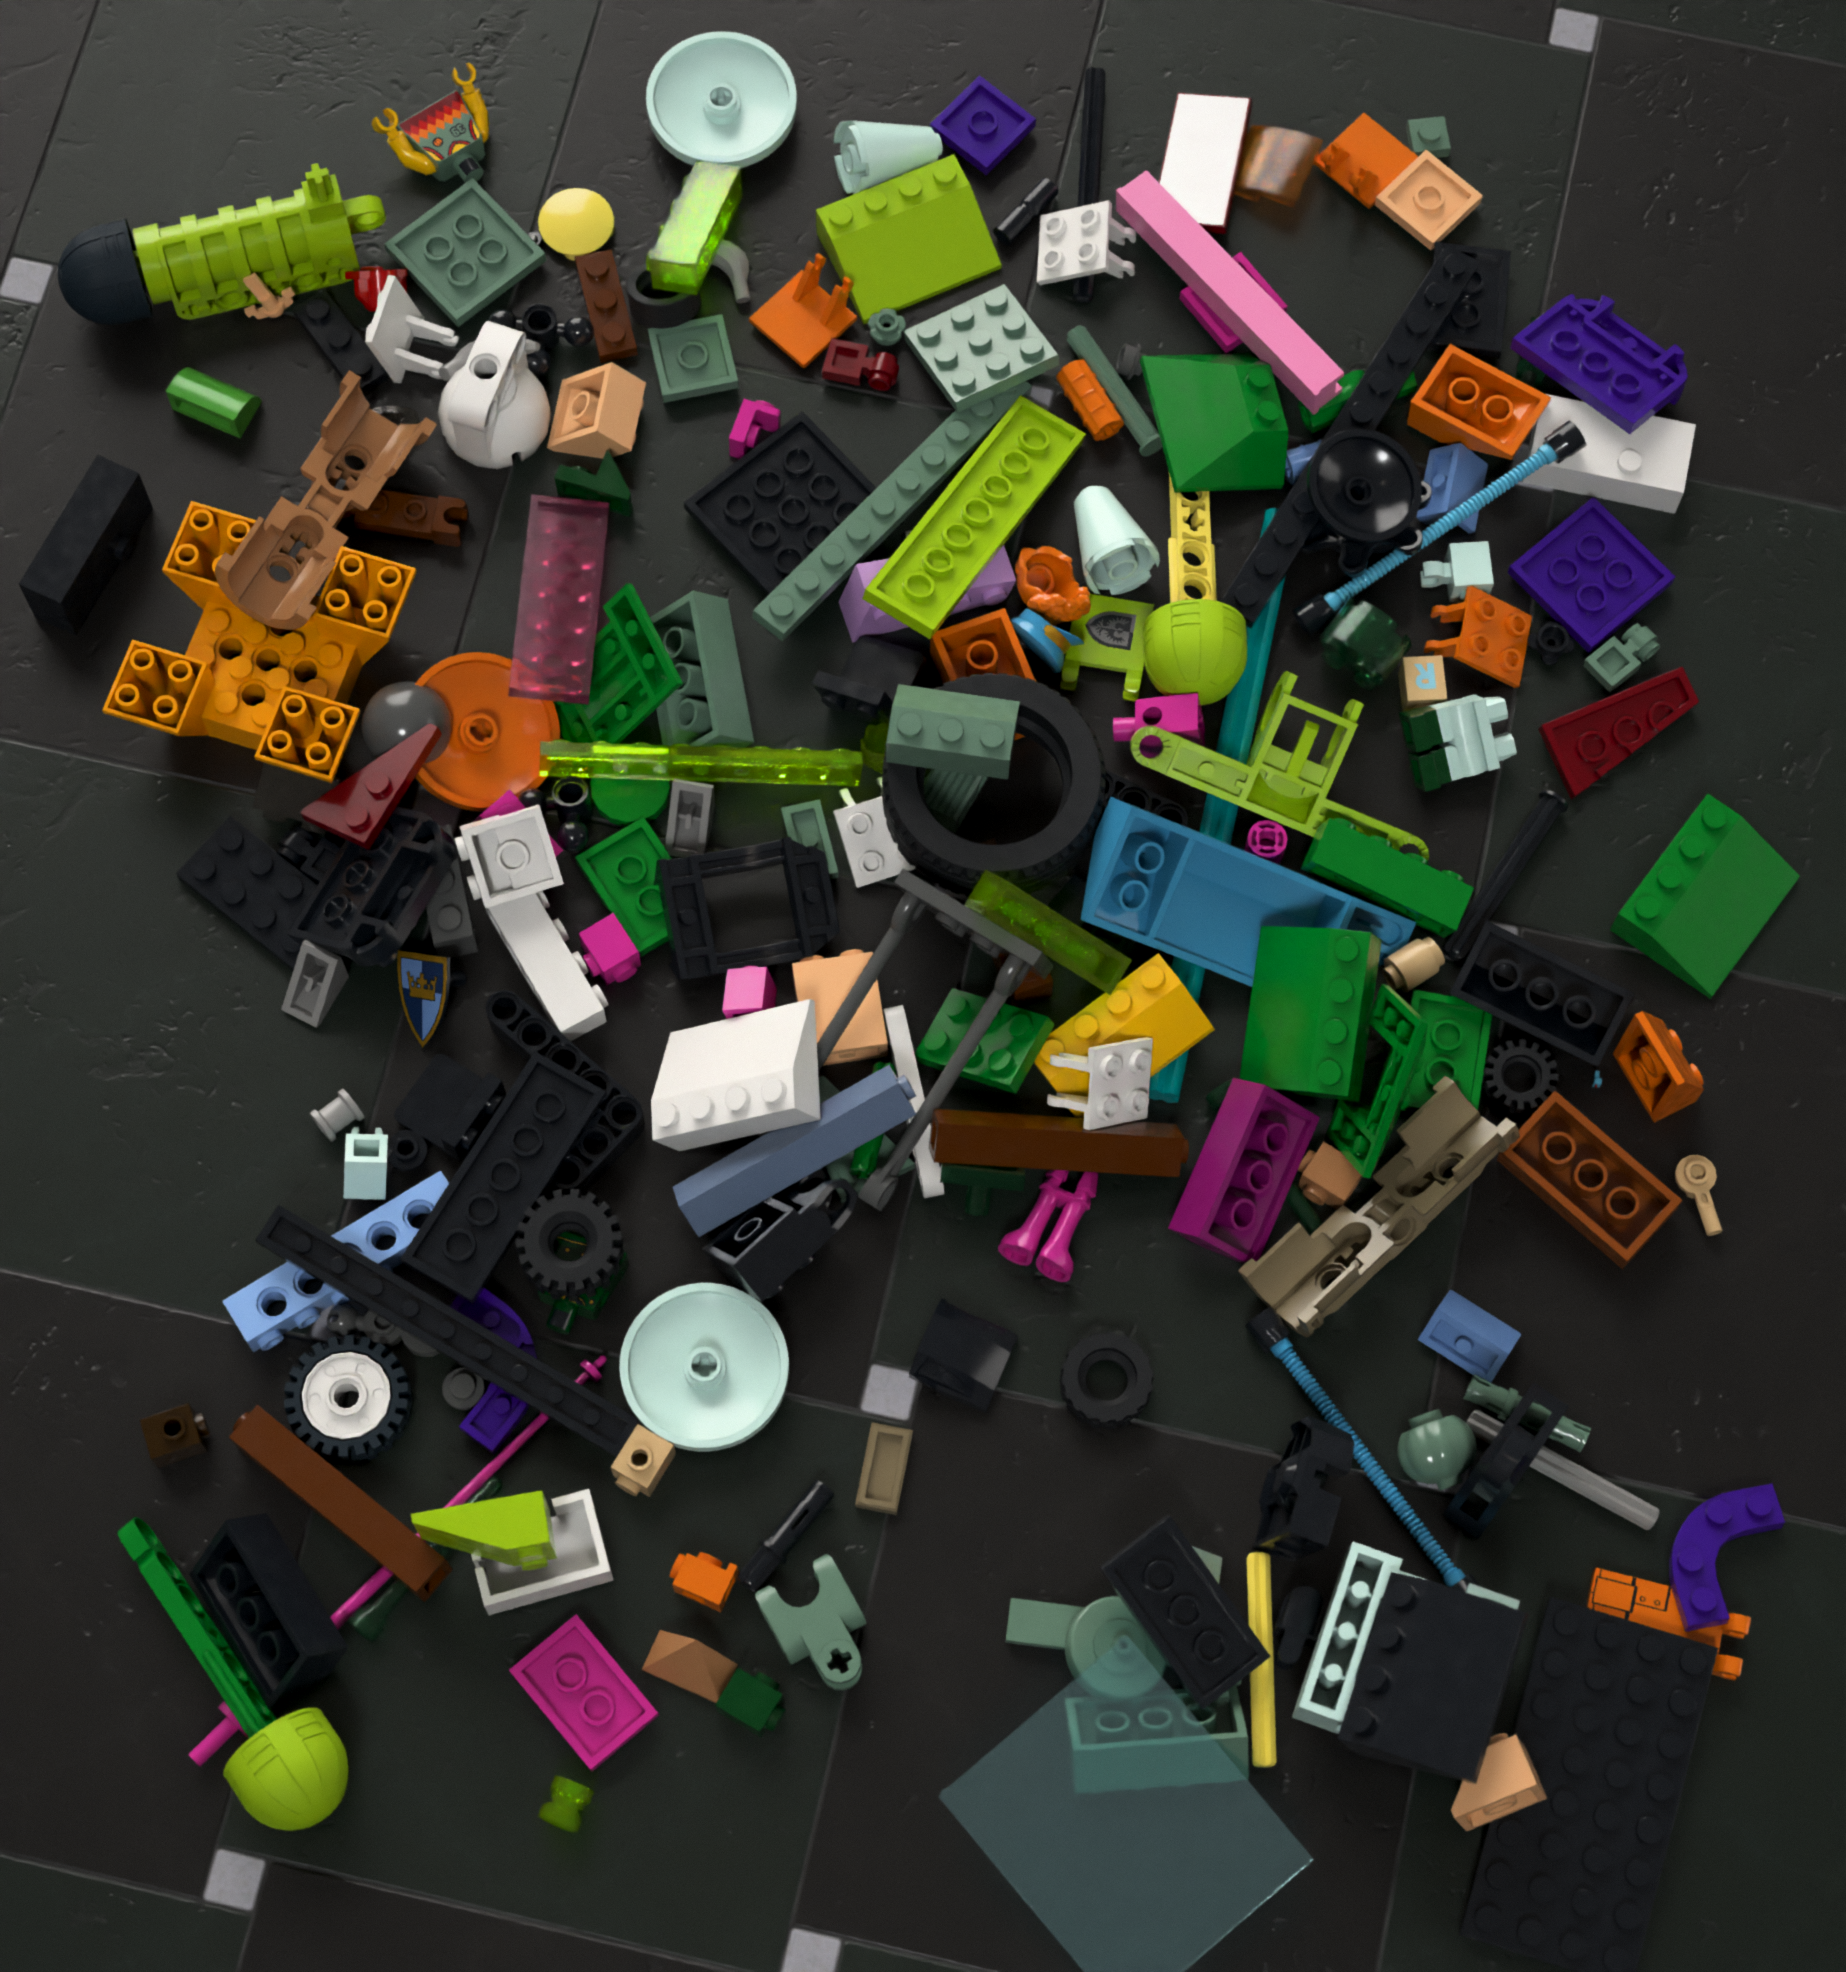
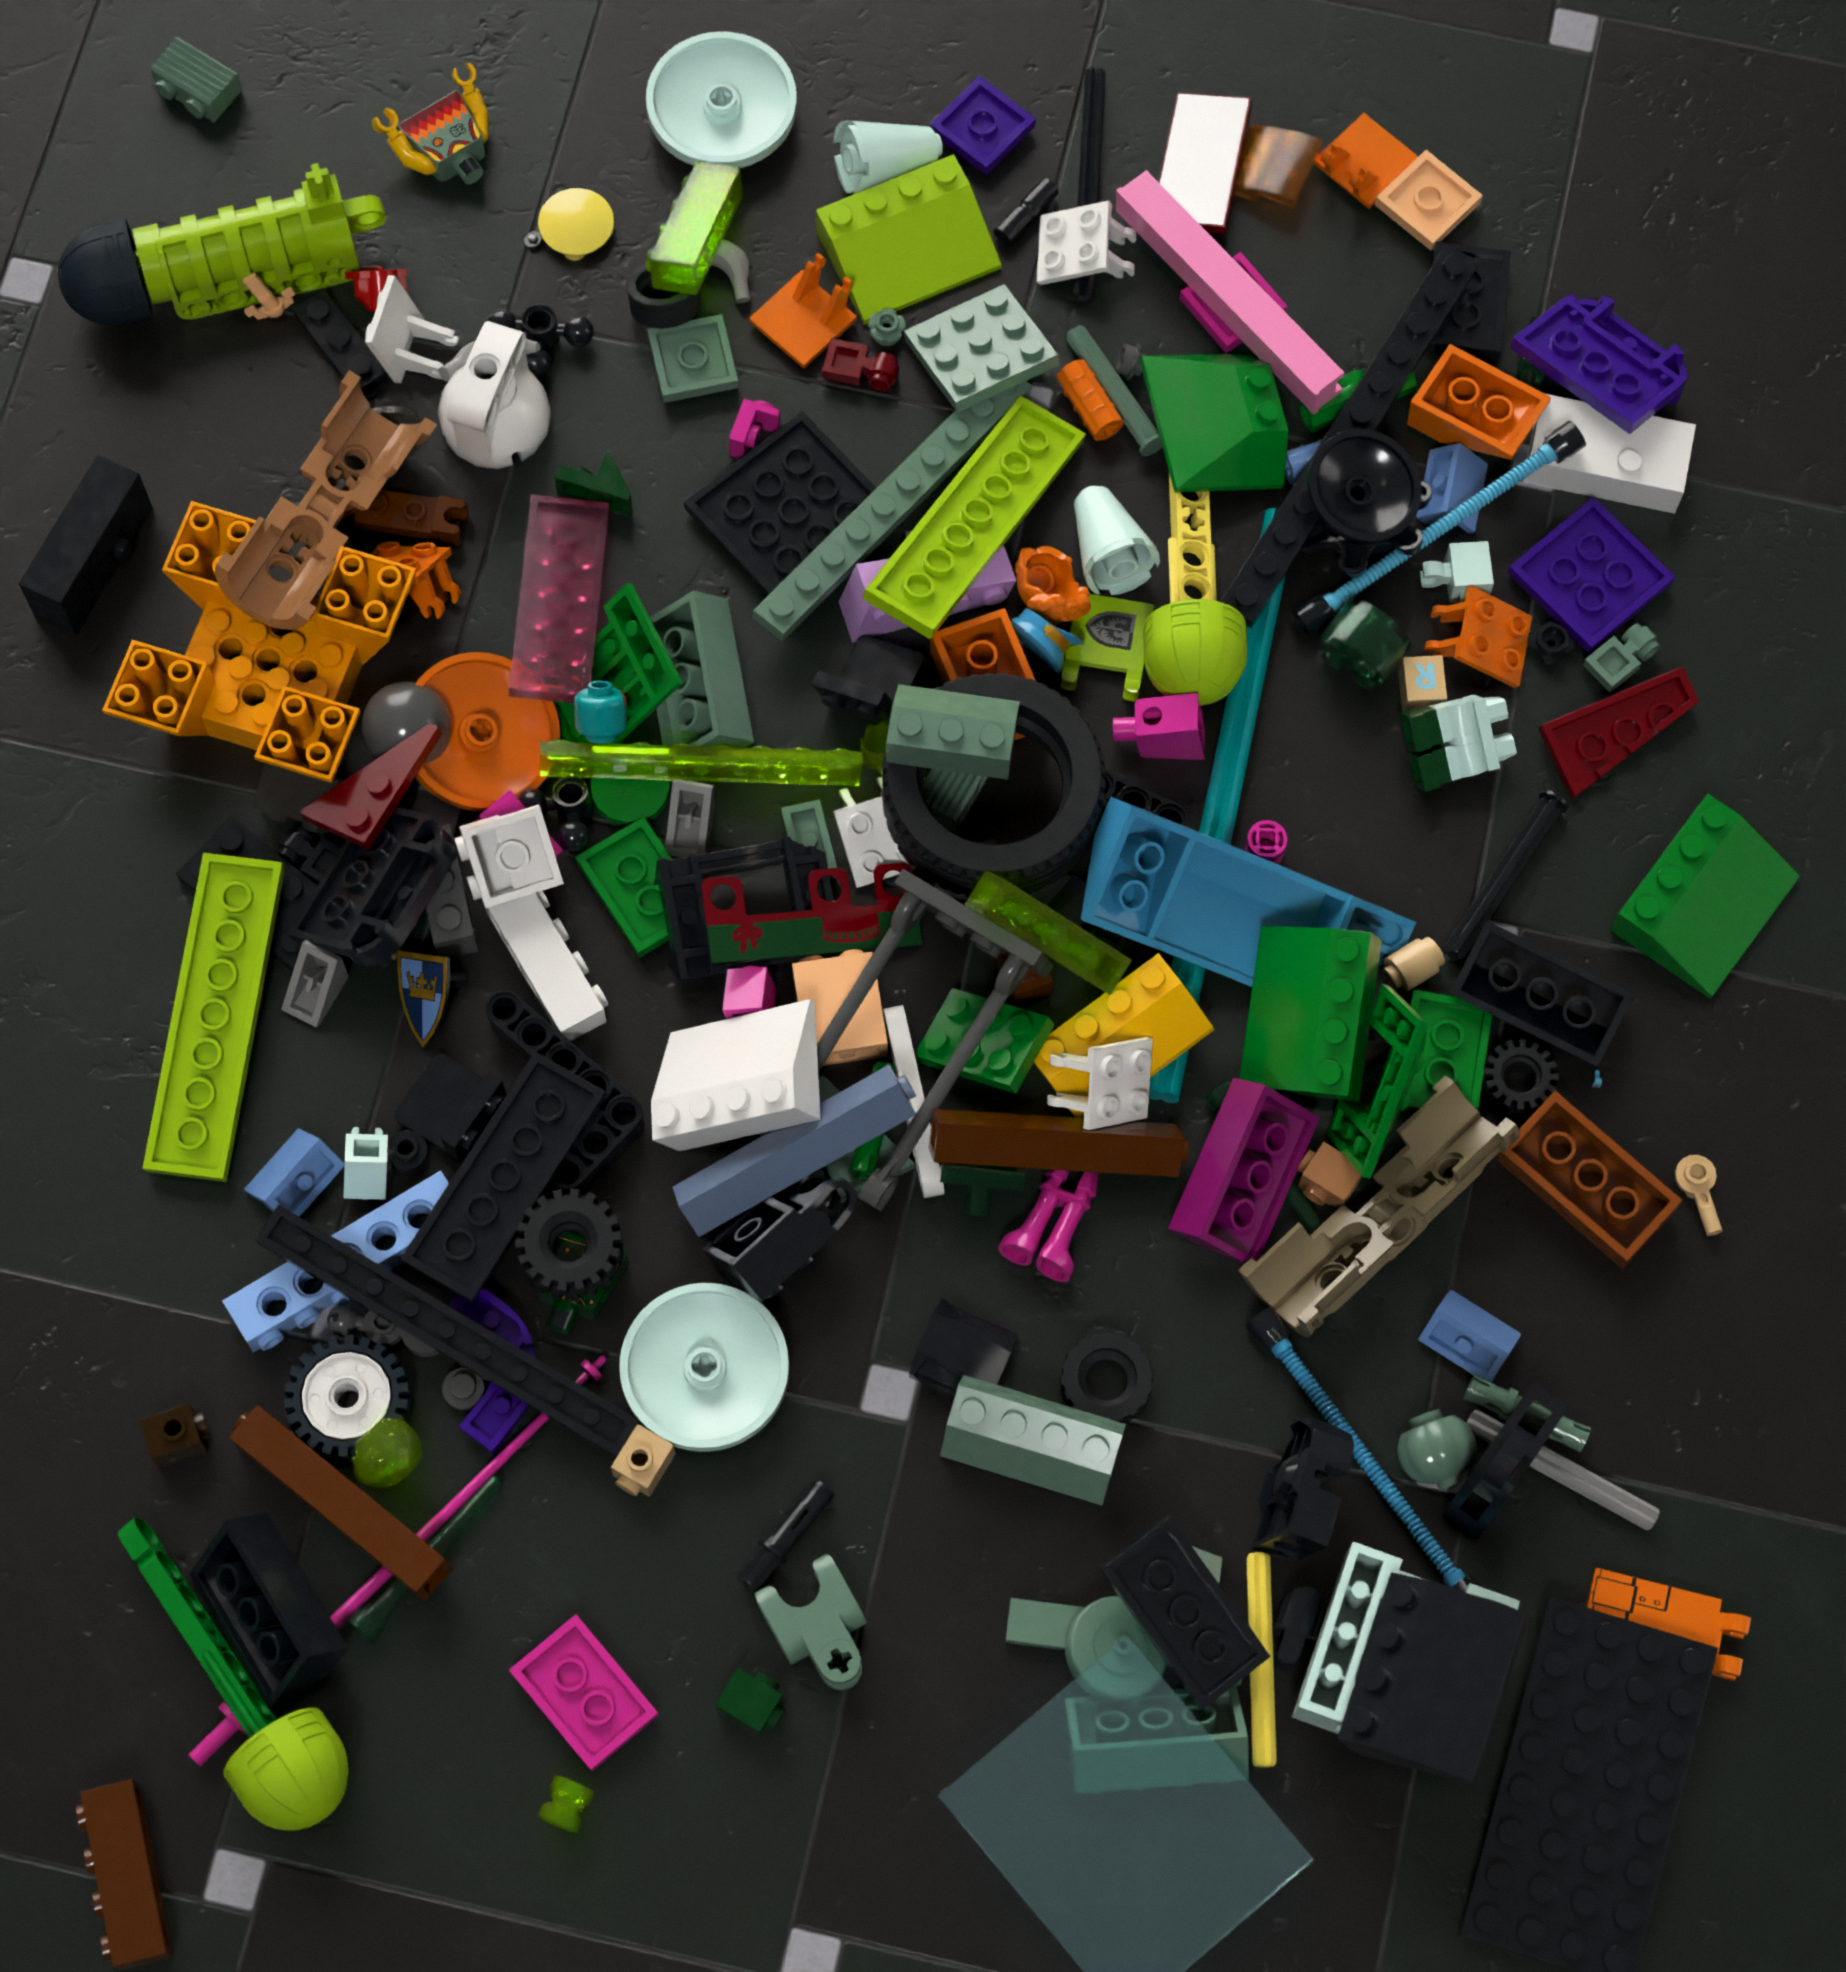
bright green brick [166,367,262,438] -> none
light grey bush [309,1088,365,1142] -> none
sand green plate [384,178,546,327] -> none
lime slope [411,1490,557,1570] -> none
white piece [471,1489,614,1615] -> none
light nougat slope [547,362,646,459] -> none
reddish brown plate [574,249,638,363] -> none
dark pink brick [578,913,641,986] -> none
medium nougat slope [642,1630,738,1703] -> none
orange brick [669,1552,739,1613] -> none
dark tan tile [855,1422,913,1515] -> none
lime piece [1130,671,1429,861] -> none
green brick [1301,818,1474,938] -> none
sand green plate [1406,116,1451,158] -> none
light nougat slope [1451,1733,1547,1832] -> none
orange slope [1613,1011,1704,1123] -> none
dark purple plate [1669,1483,1785,1632] -> none
none -> reddish brown brick [76,1779,173,1971]
none -> lime plate [142,853,286,1182]
none -> sand green brick [150,37,242,122]
none -> medium blue panel [243,1128,345,1217]
none -> clear neon green hair [352,1418,423,1489]
none -> orange plate [370,541,461,619]
none -> teal head [574,681,627,744]
none -> piece [701,863,923,963]
none -> sand green slope [940,1375,1126,1505]

